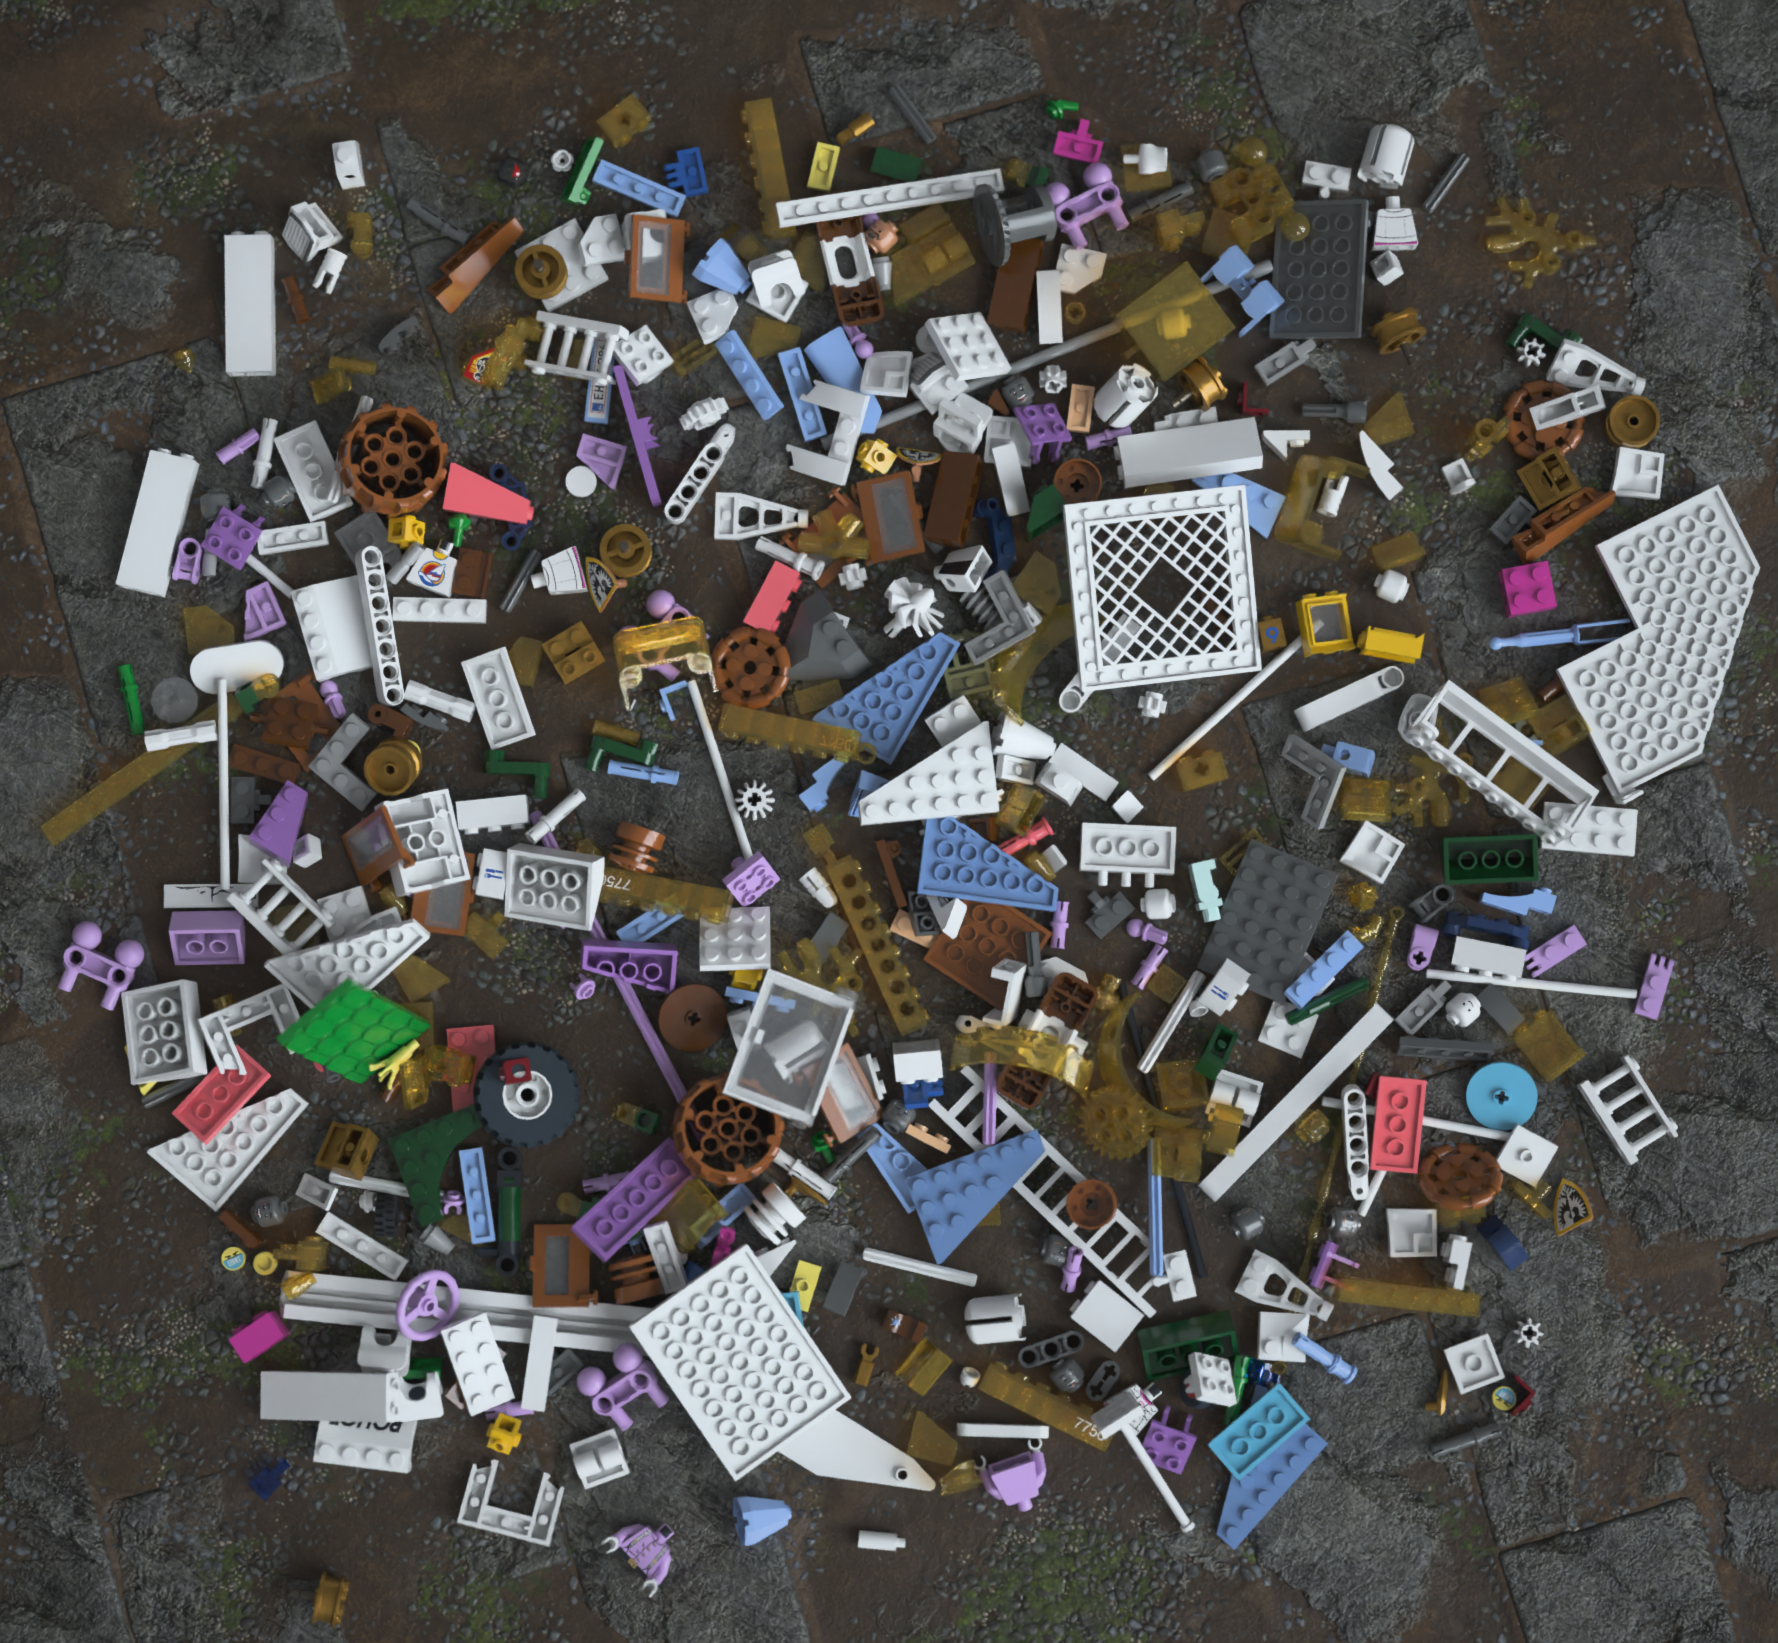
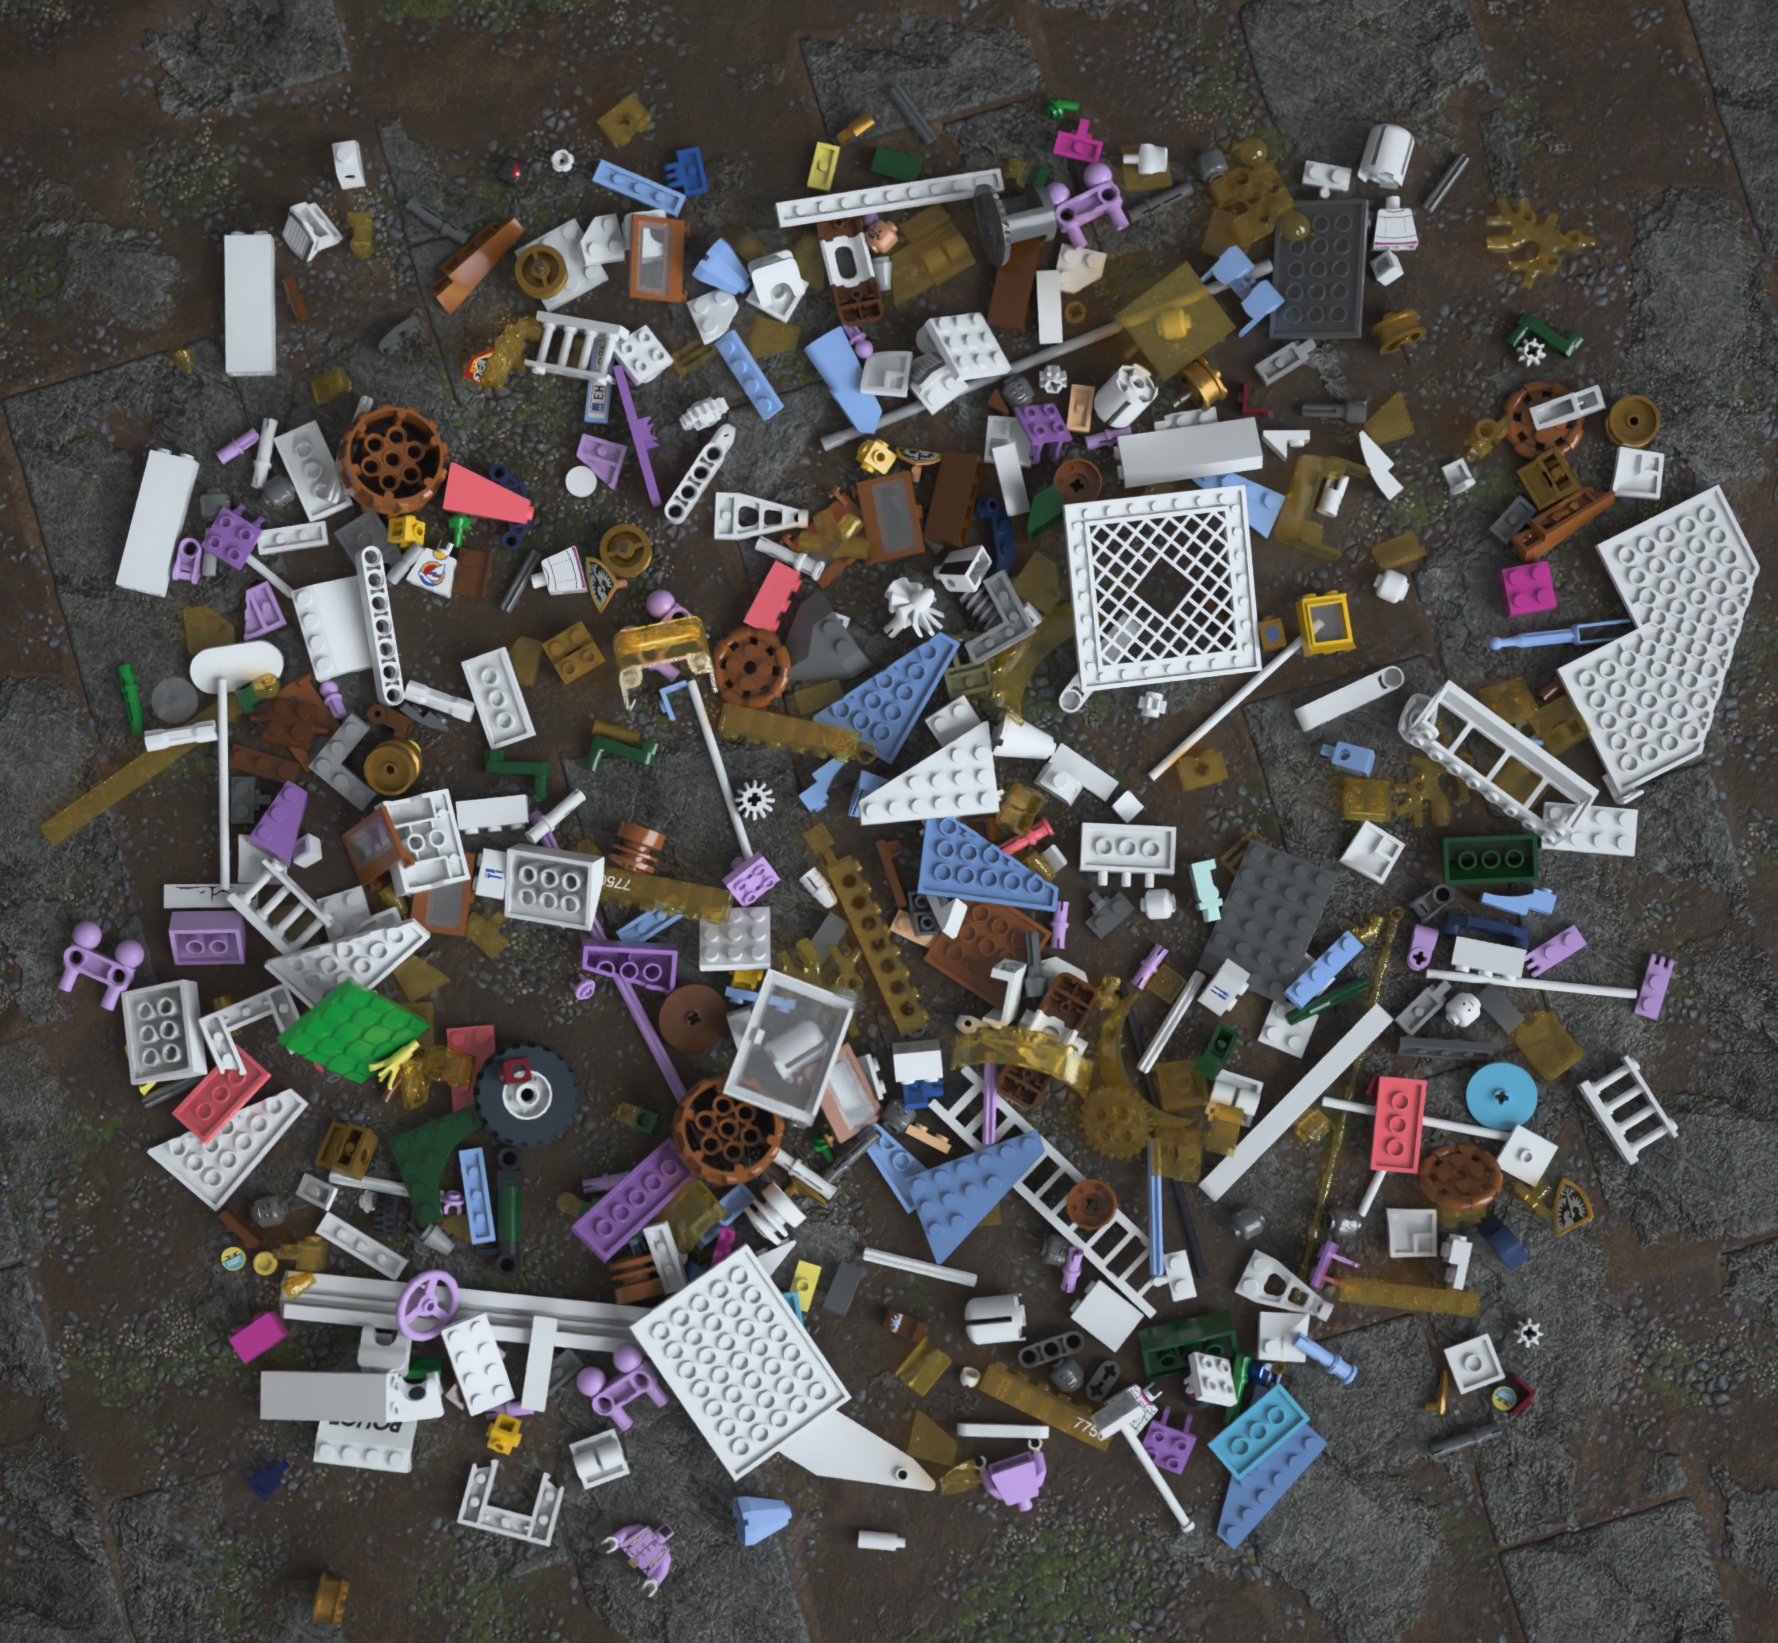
white hinge [312,248,347,295] -> none
clear yellow pin [329,355,377,376] -> none
white plate [392,597,487,624] -> none
dark orange piece [530,1224,598,1308] -> none
green hinge [560,137,604,205] -> none
light blue pin [608,759,679,785] -> none
clear yellow brick [741,97,797,241] -> none
light blue plate [778,347,827,442] -> none
white wedge [786,380,870,485] -> none
white gear [838,563,867,590] -> none
pearl gold bar [852,1343,879,1387] -> none
white piece [933,393,993,454] -> none
white slope [995,754,1036,785] -> none
lavender axle [1126,919,1168,945] -> none
clear yellow brick [1152,208,1205,253] -> none
white hinge [1188,997,1208,1017] -> none
light grey plate [1281,734,1347,829] -> none
white piece [1341,1084,1369,1200] -> none
clear yellow gear [1348,881,1378,911] -> none
yellow window [1357,626,1425,664] -> none
white plate [1546,339,1646,396] -> none

